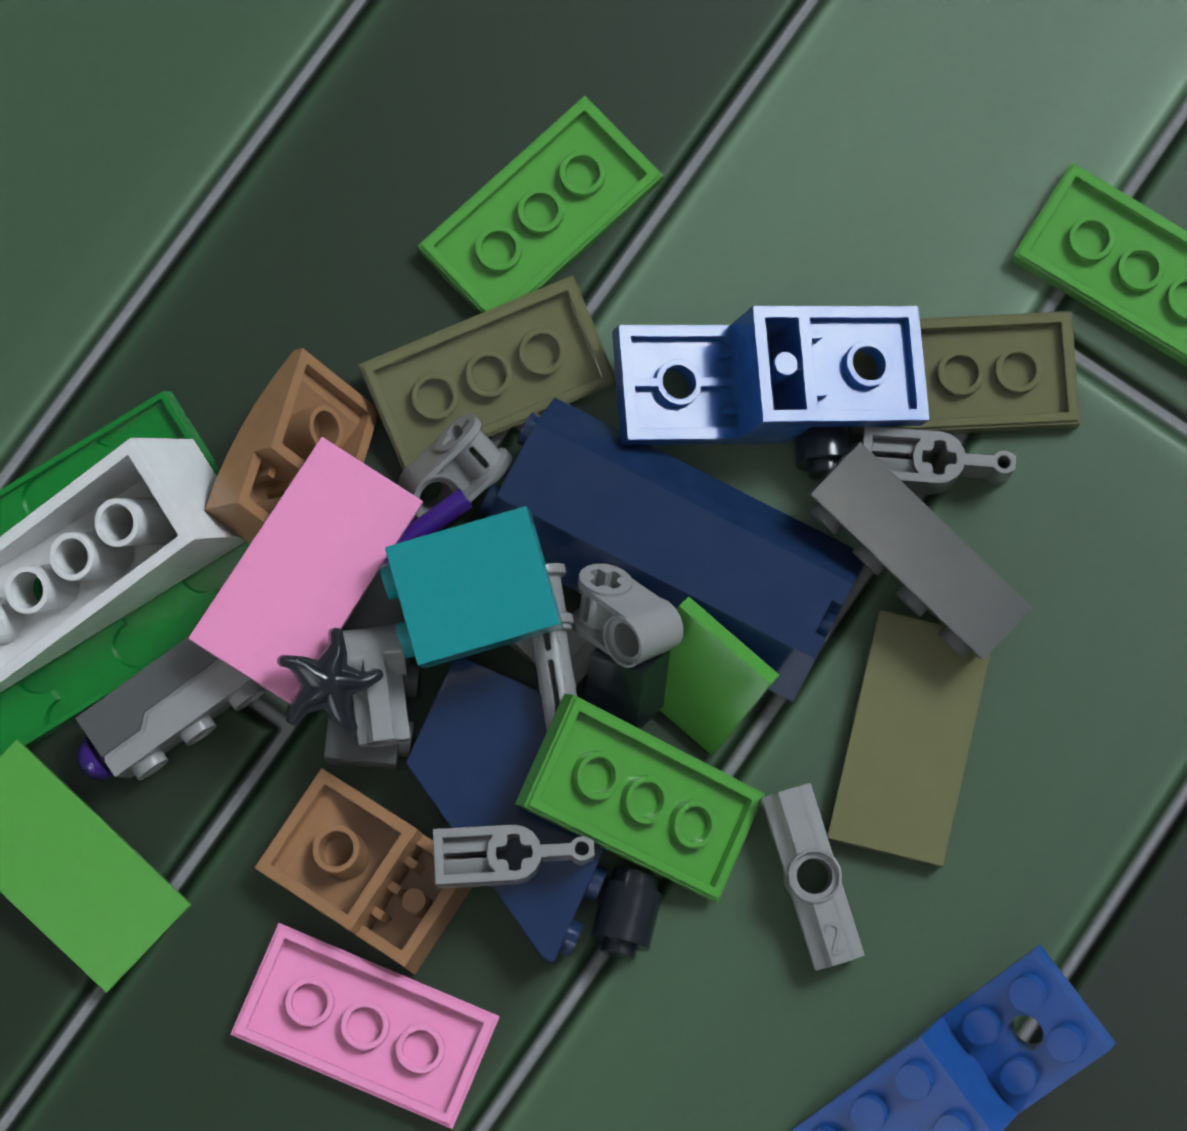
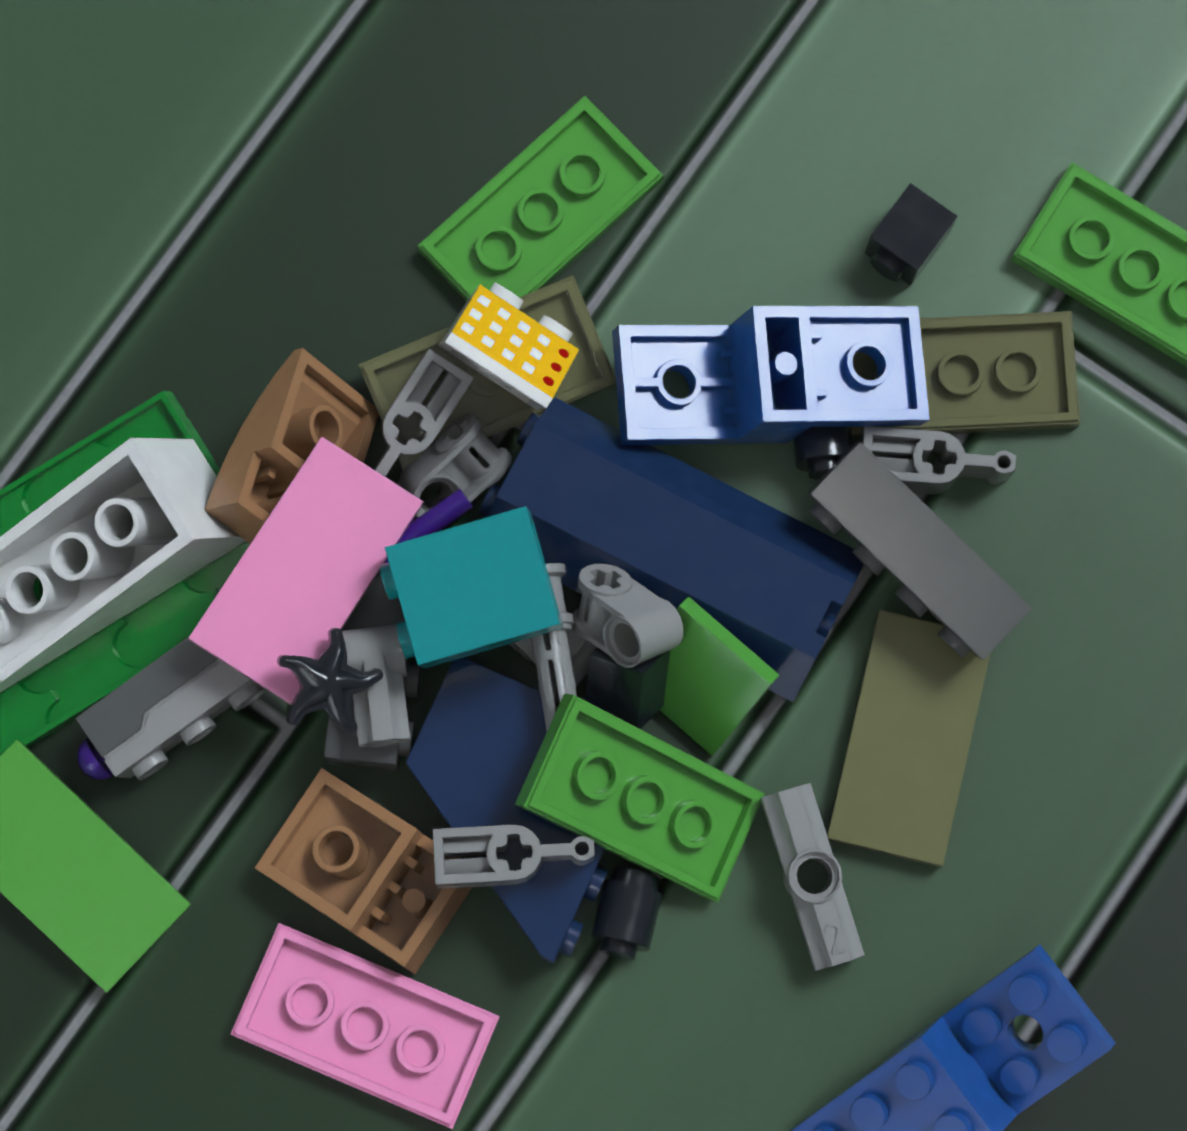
none -> light grey piece [373,349,474,477]
none -> slope [438,282,579,410]
none -> black brick [865,183,958,285]

